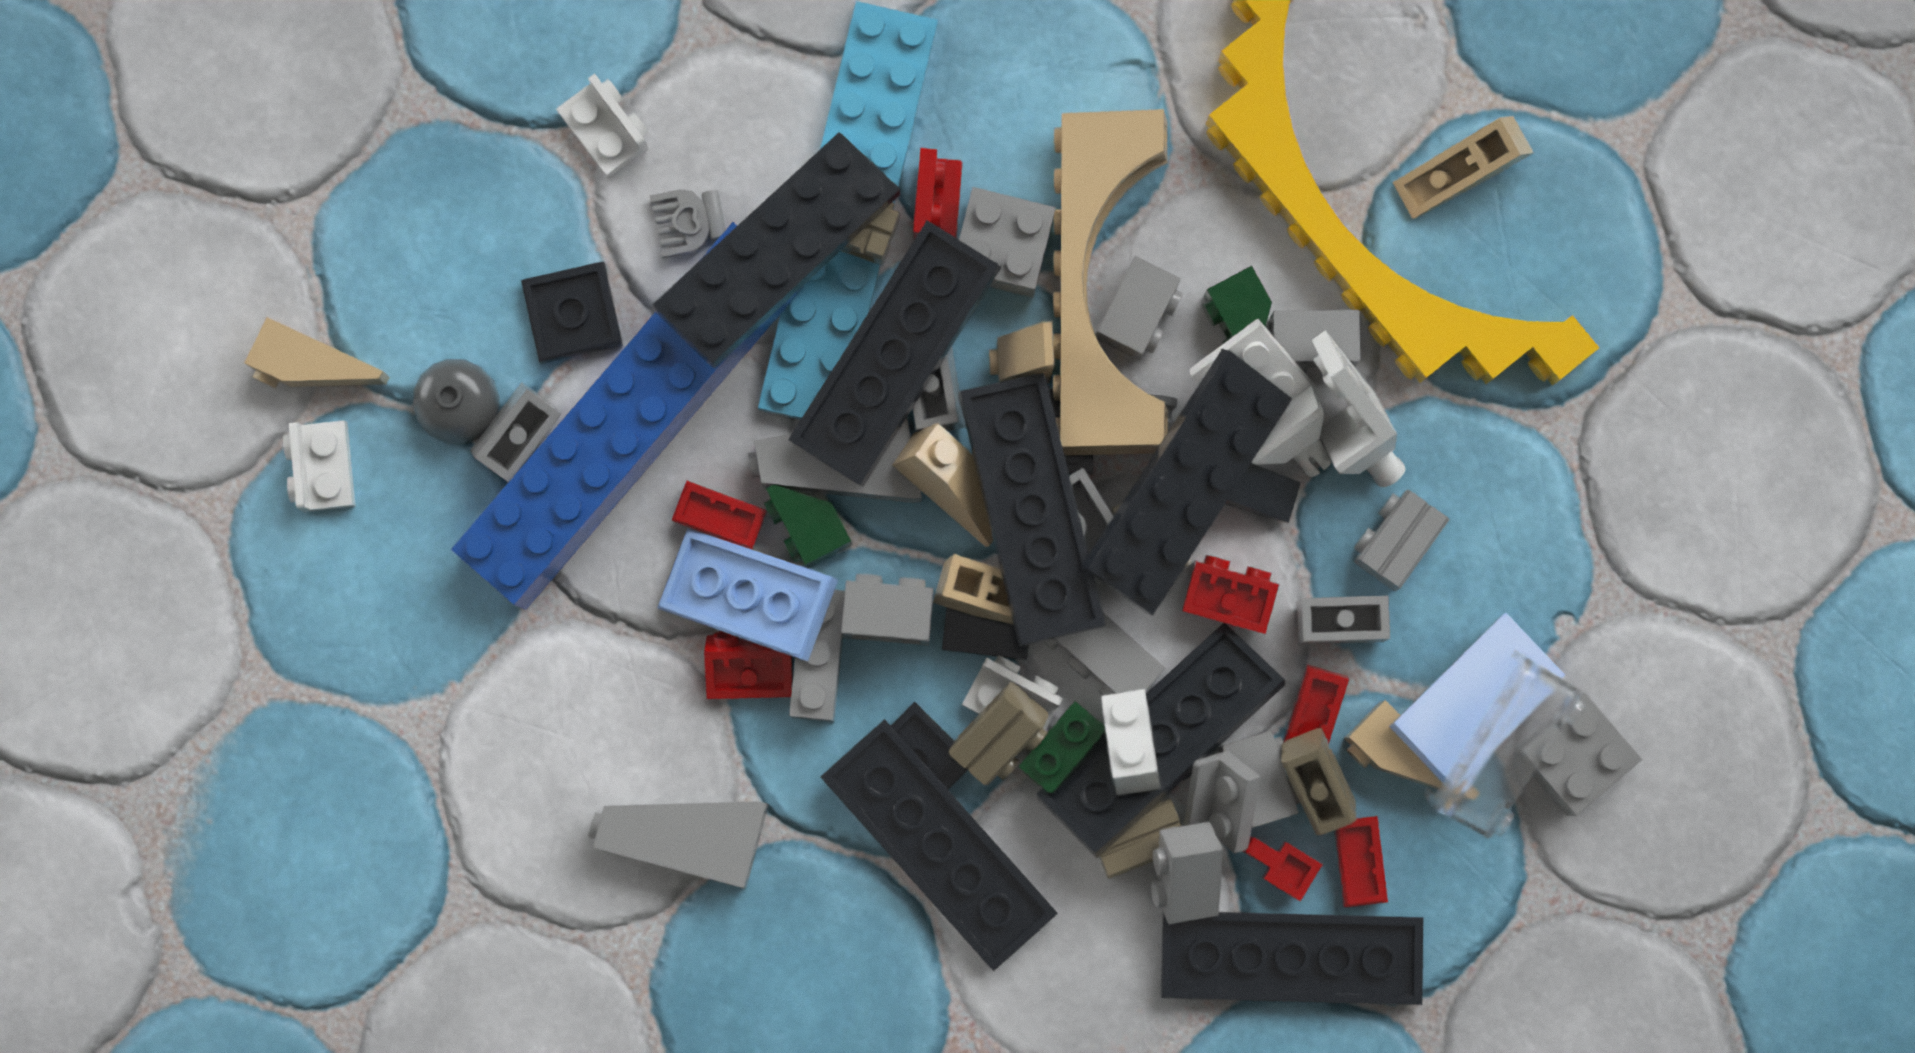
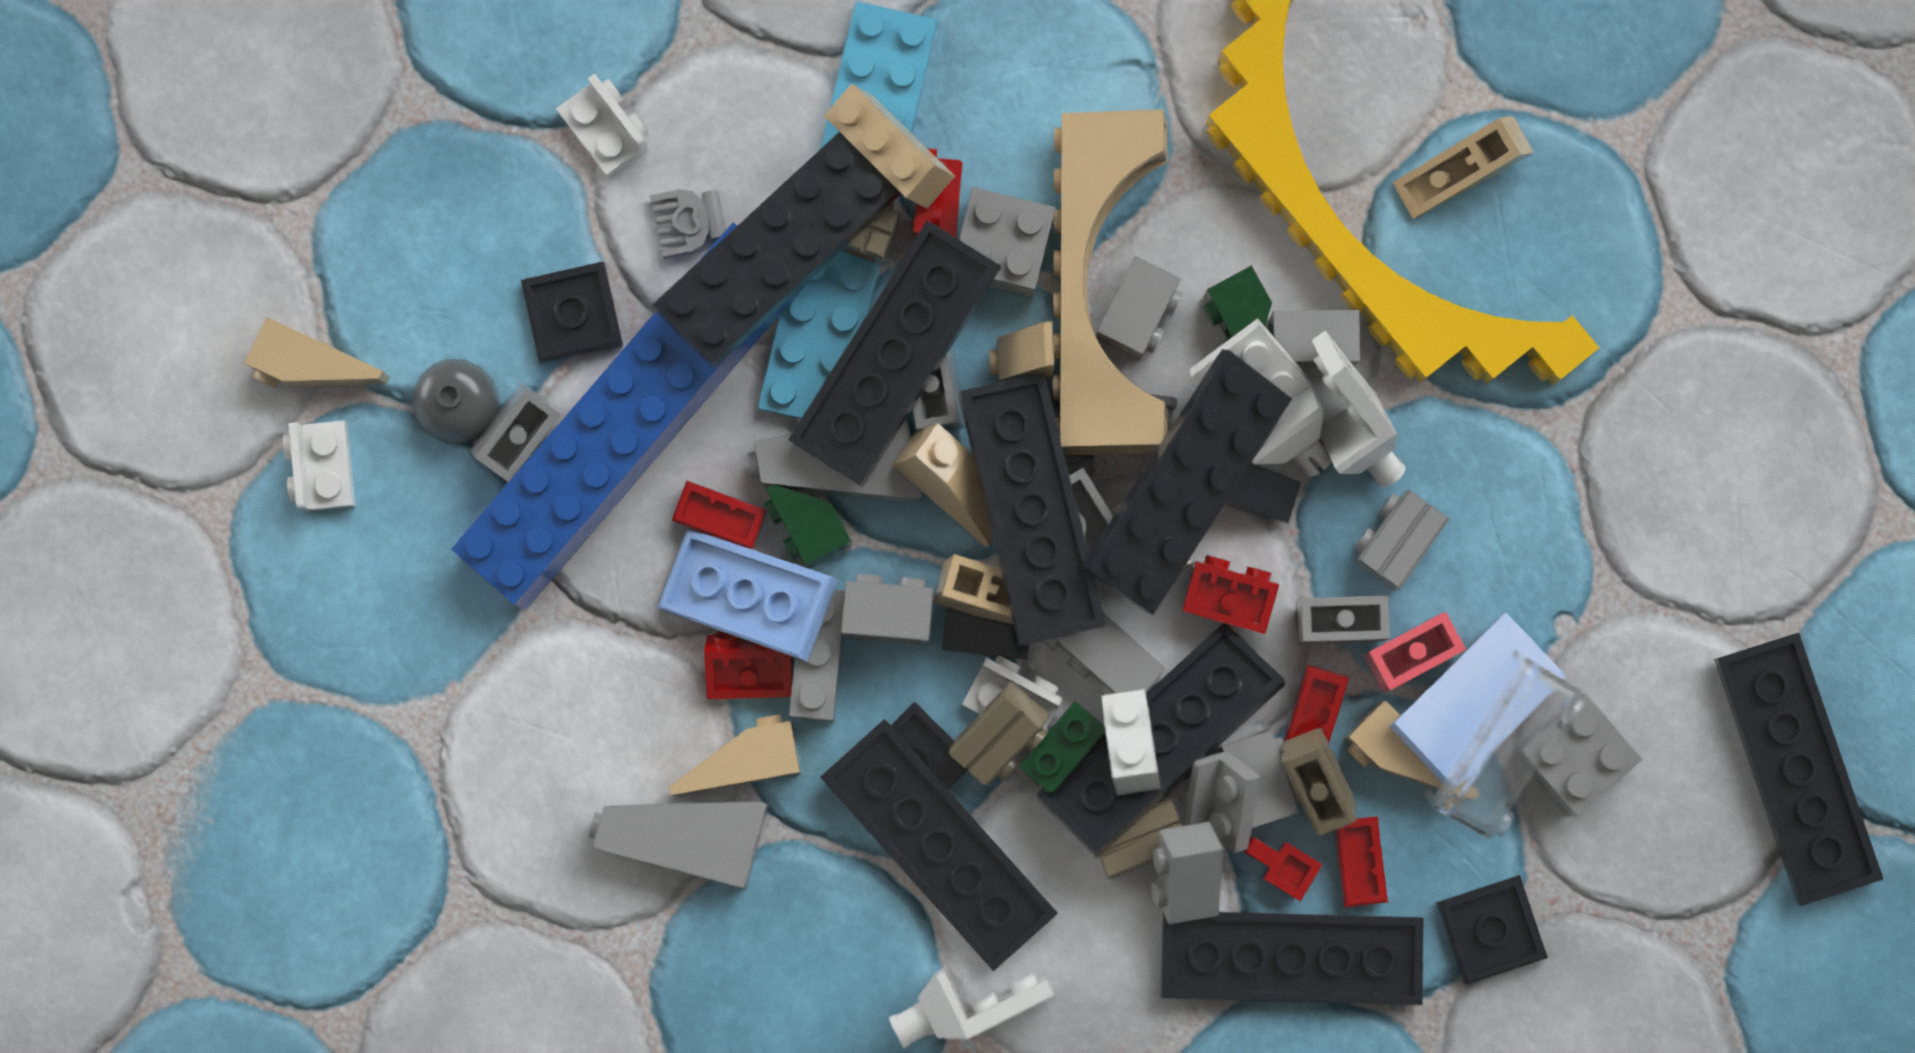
none -> tan slope [669,715,801,796]
none -> tan brick [824,83,955,208]
none -> white plate [889,968,1054,1048]
none -> coral brick [1363,611,1466,693]
none -> black tile [1436,875,1548,985]
none -> black plate [1714,632,1884,906]

